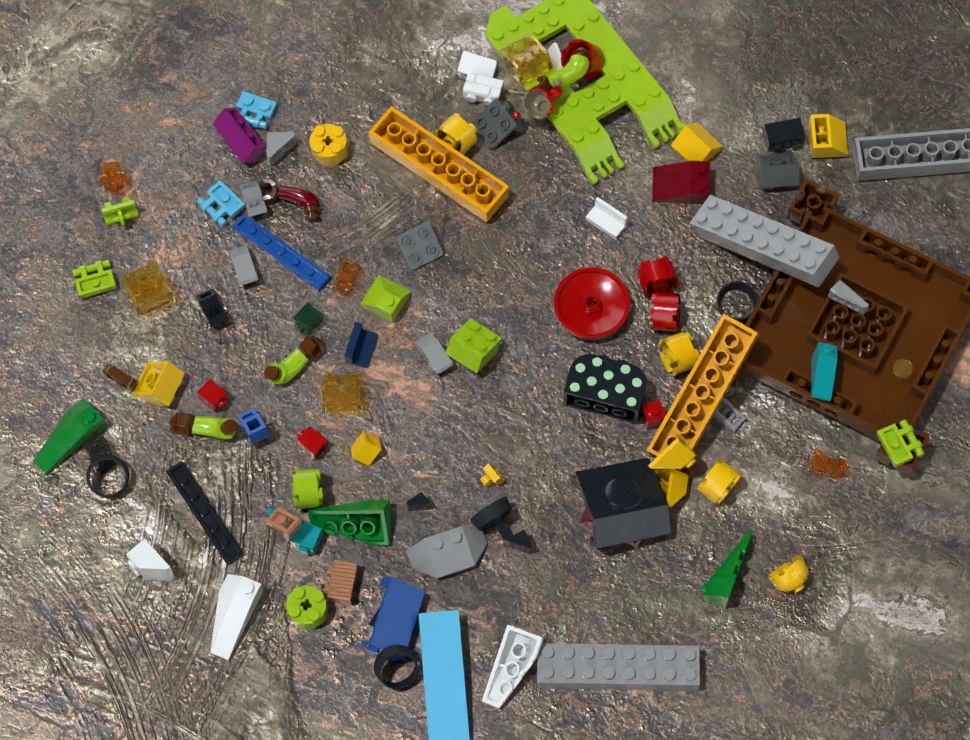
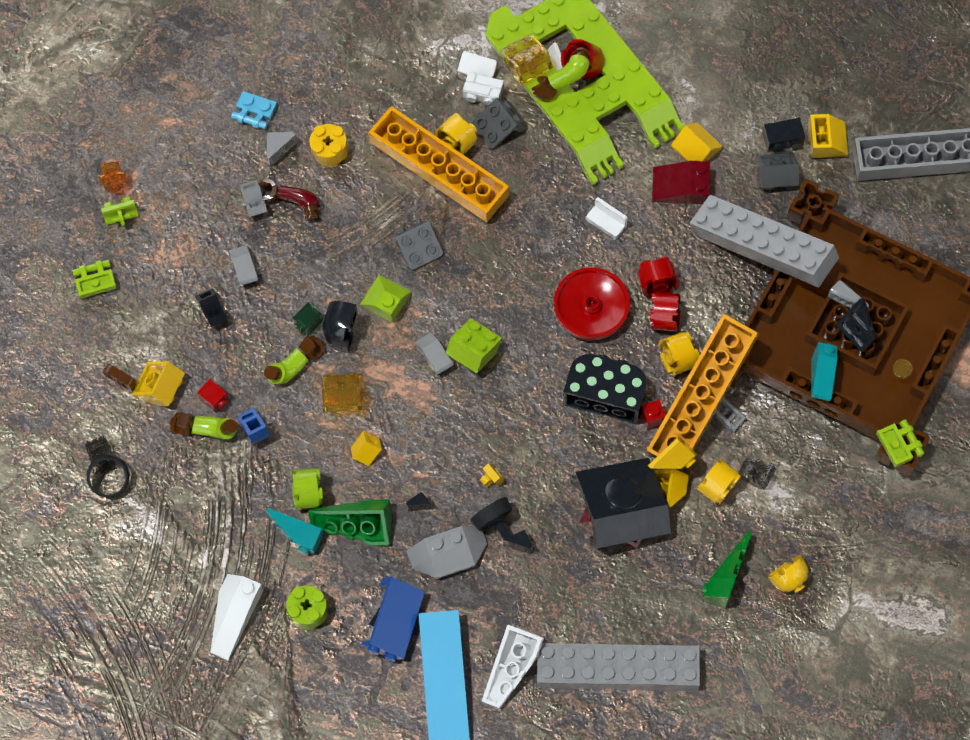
green wedge [33,398,107,475] -> none
clear yellow brick [121,261,174,317] -> none
white slope [126,539,175,580] -> none
black tile [165,461,244,566] -> none
medium azure plate [197,180,245,227] -> none
magenta brick [213,108,267,164] -> none
blue tile [232,213,331,292] -> none
nougat slope [265,507,302,541] -> none
red brick [297,426,328,460] -> none
nougat brick [324,559,358,605] -> none
clear orange leg [333,257,361,296] -> none
dark blue panel [344,322,378,368] -> none
black tyre [374,645,418,689] -> none
dark tan piece [512,79,563,121] -> none
black tyre [717,281,759,323] -> none
clear orange leg [808,449,848,479] -> none
none -> black brick [322,301,358,353]
none -> clear smoke hand [739,458,776,490]
none -> black wing [836,298,877,352]

